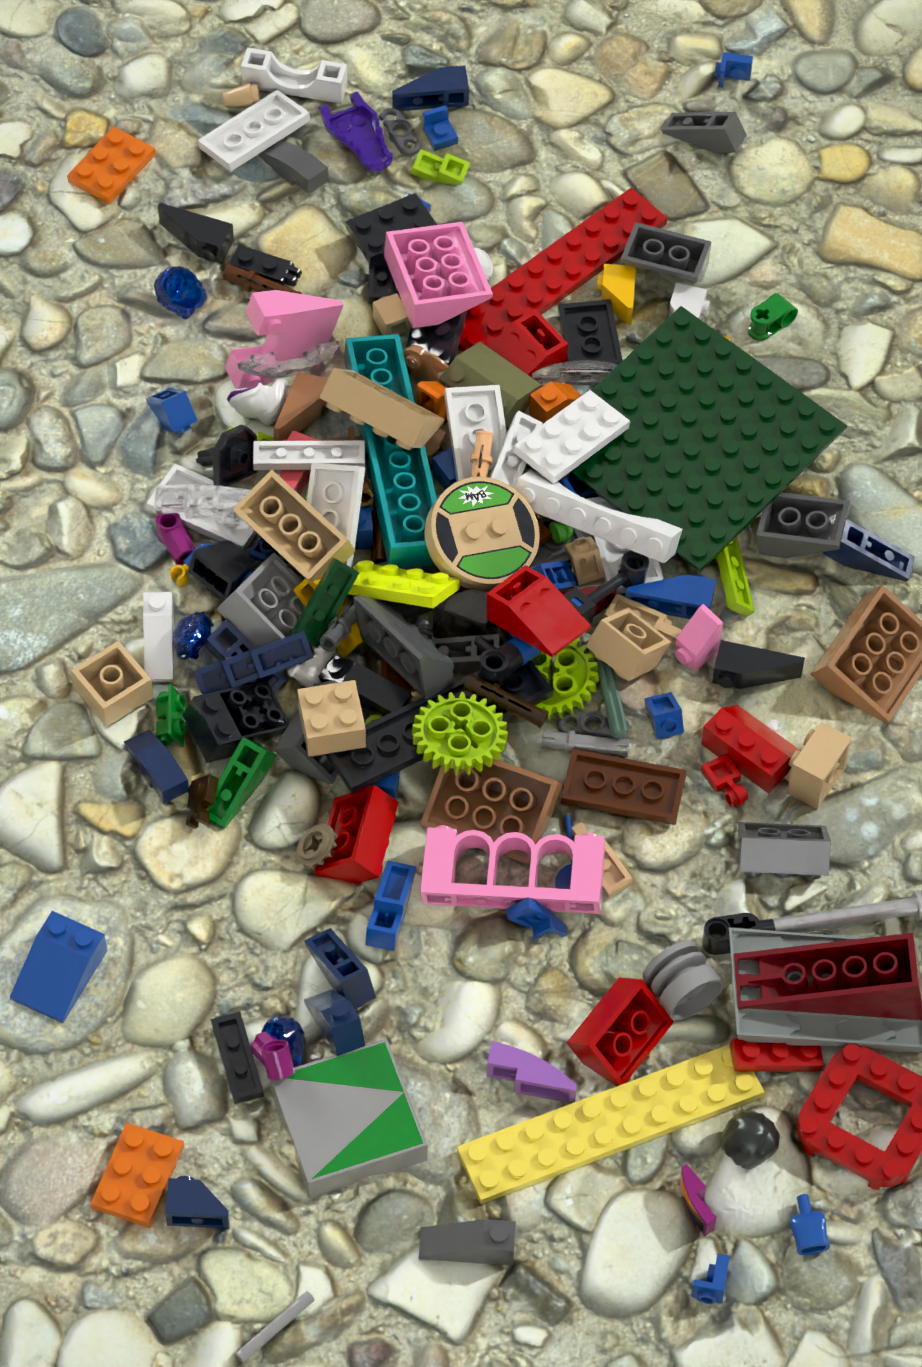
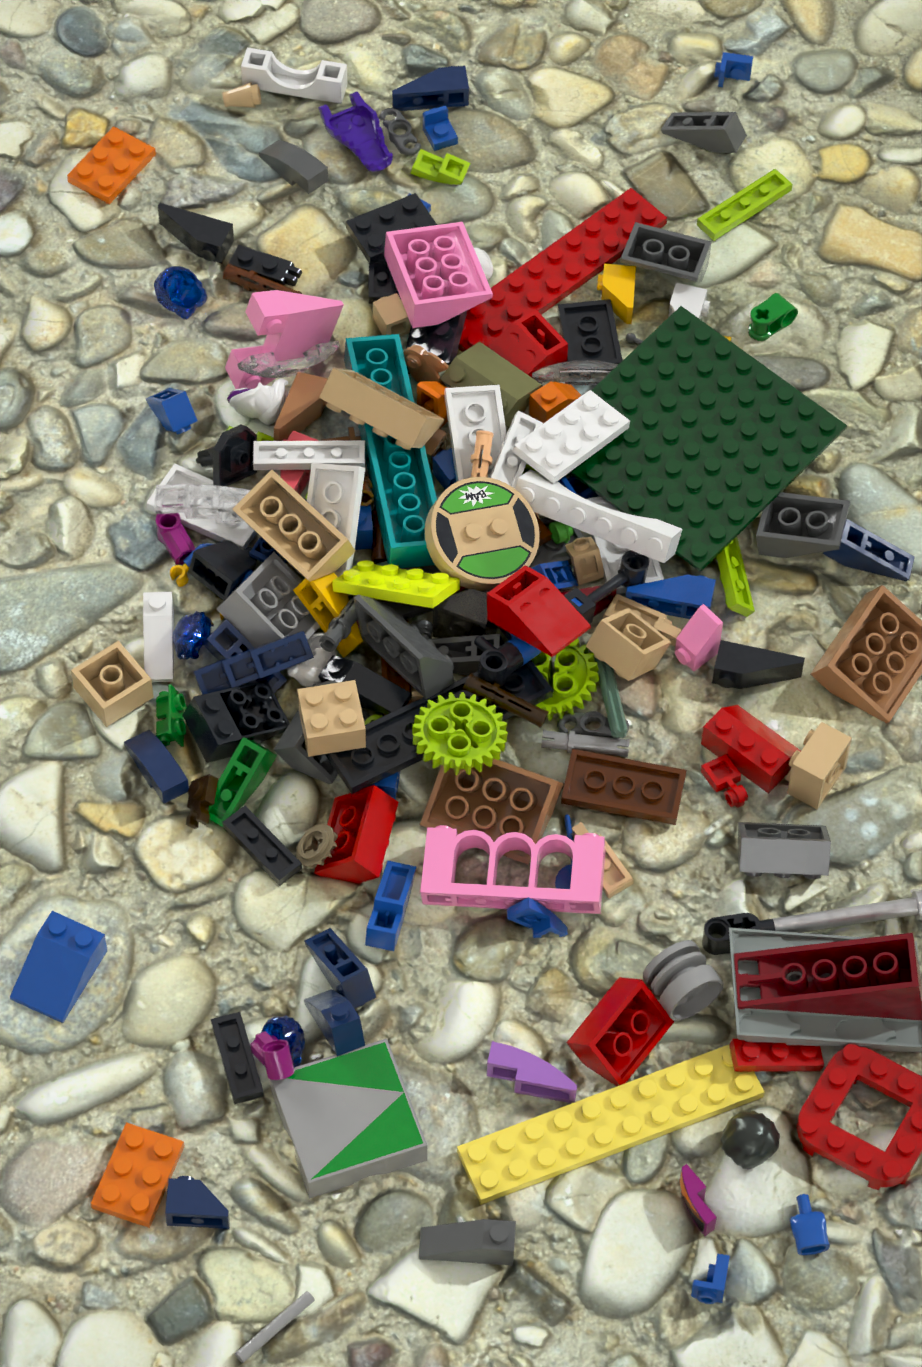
white plate [198,90,311,172] -> none
dark green plate [291,558,360,647] -> none
blue bracket [644,692,684,739] -> none
none -> black plate [223,806,302,886]
none -> lime plate [697,169,793,241]

